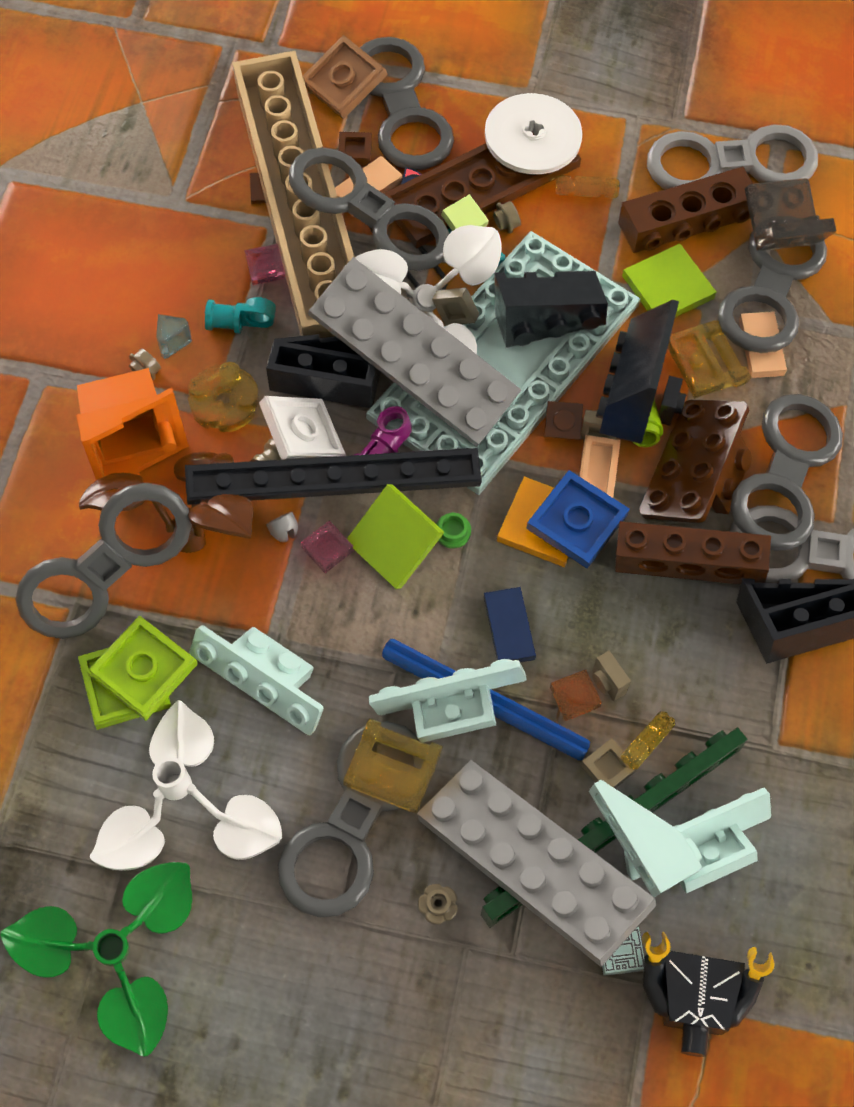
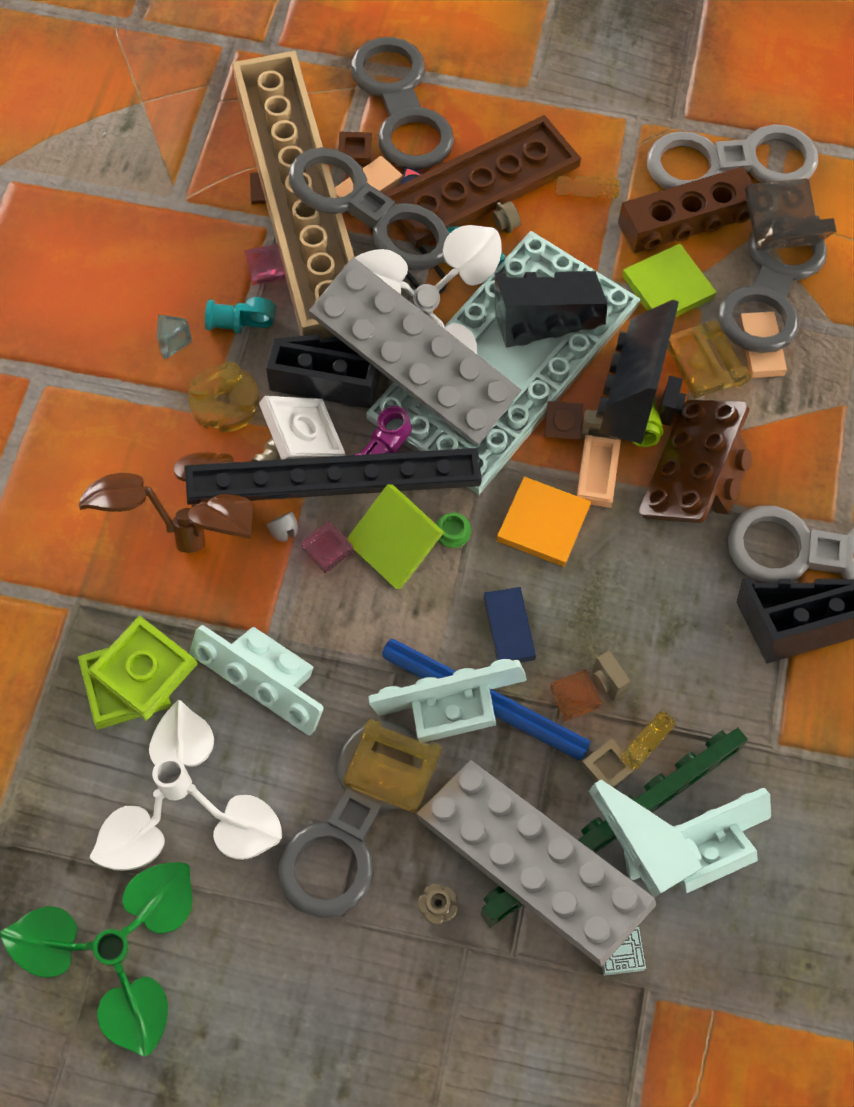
dark grey bar [15,482,192,639] -> none
orange piece [76,368,189,480] -> none
dark tan plate [129,348,161,380] -> none
medium nougat tile [303,35,388,119] -> none
dark tan plate [432,287,479,326] -> none
yellowish green tile [441,194,489,231] -> none
white piece [485,93,582,174] -> none
blue plate [526,470,630,569] -> none
reddish brown brick [615,521,771,584] -> none
black torso [642,932,774,1057] -> none
dark grey bar [731,394,843,551] -> none

